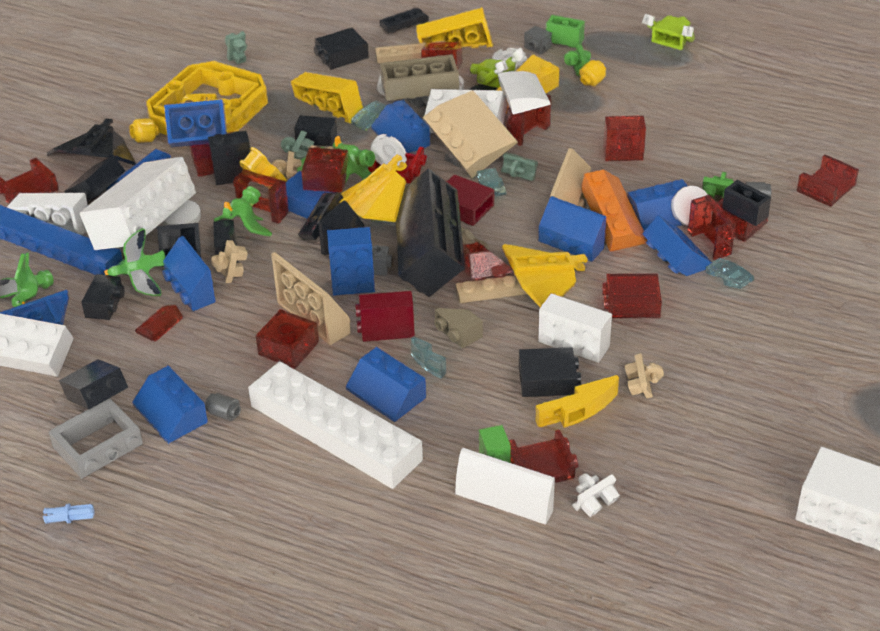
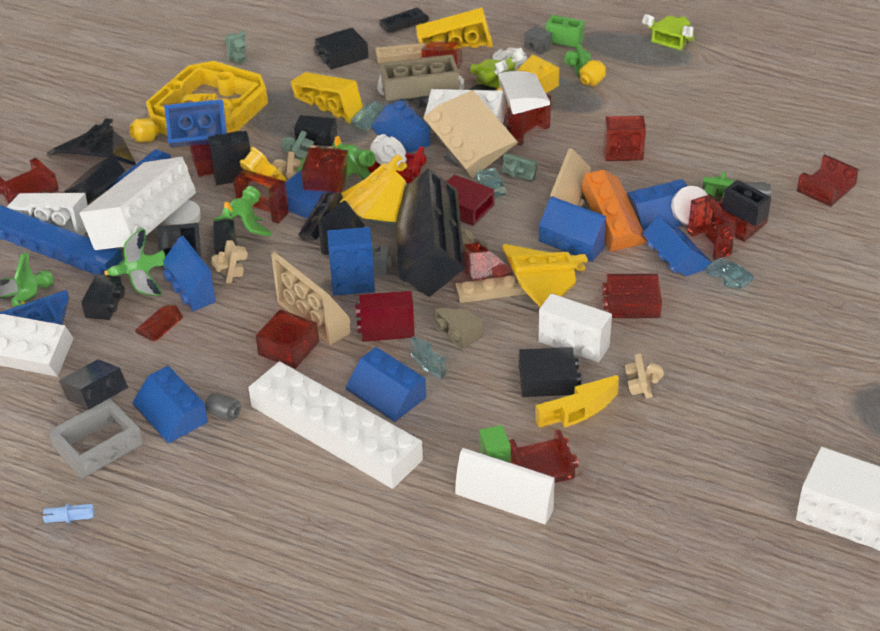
white hips [572,473,620,517] -> none

